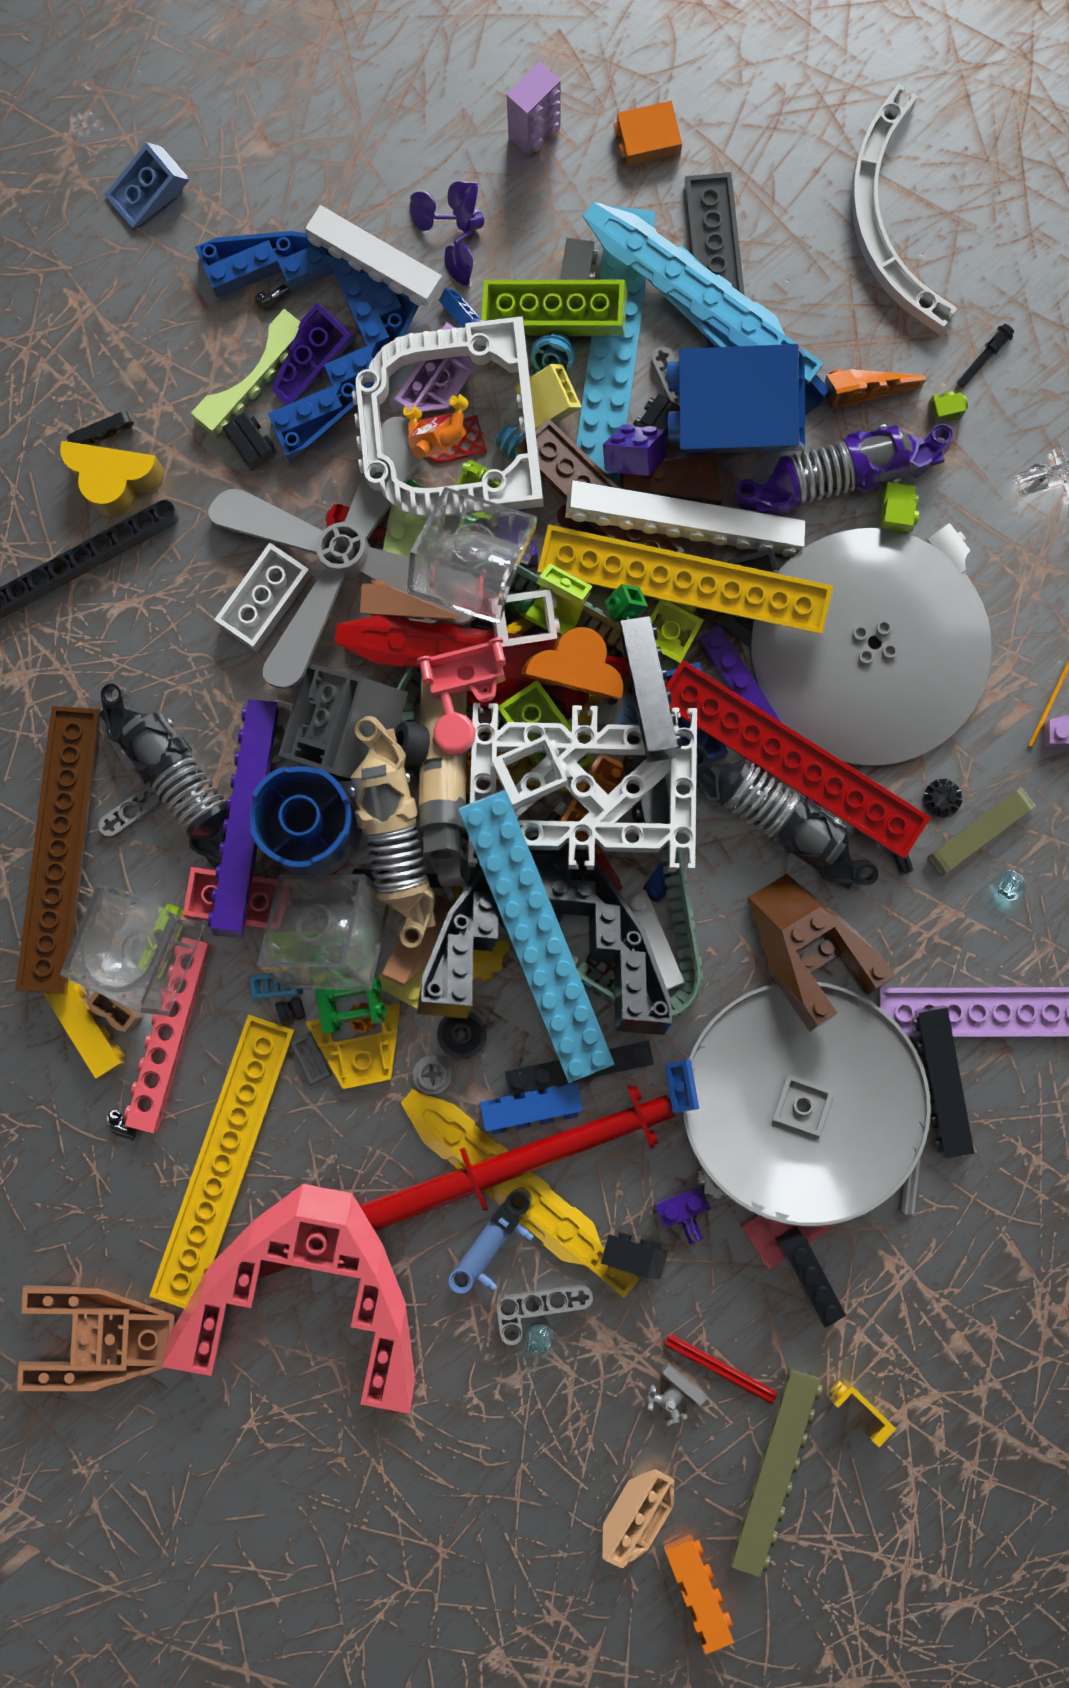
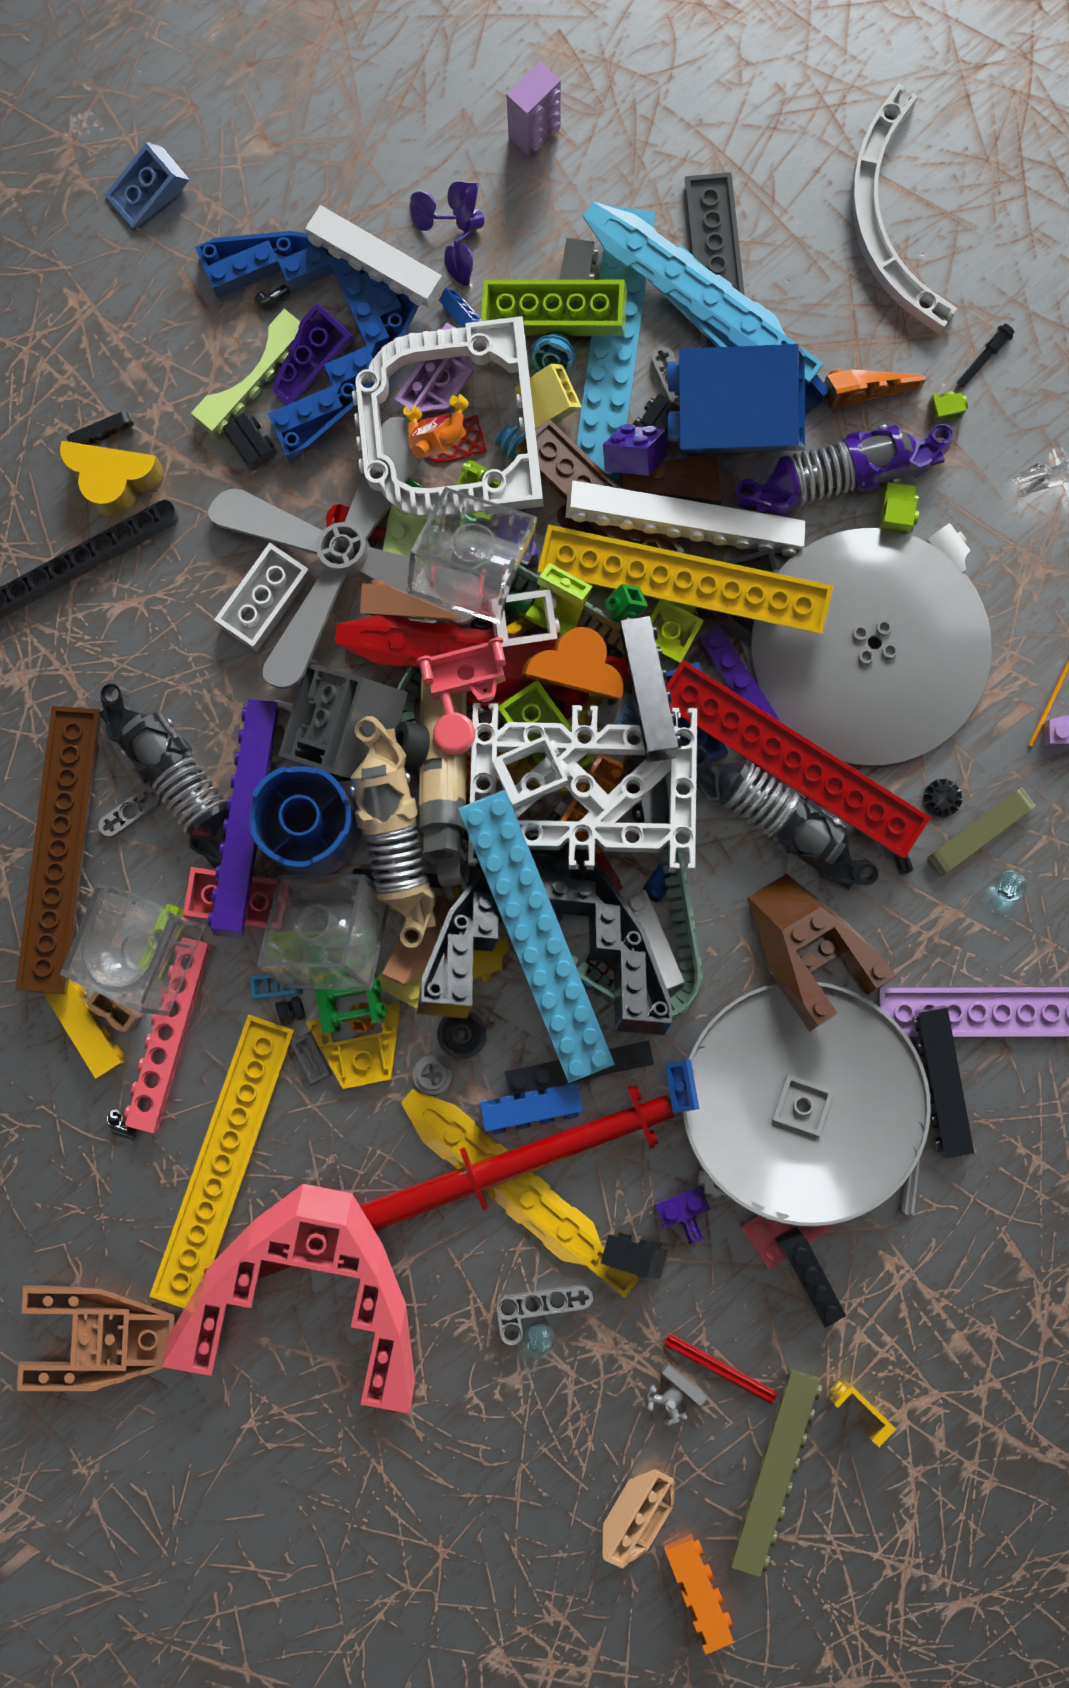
medium blue piece [449,1188,533,1294] -> none
orange brick [613,101,682,166] -> none

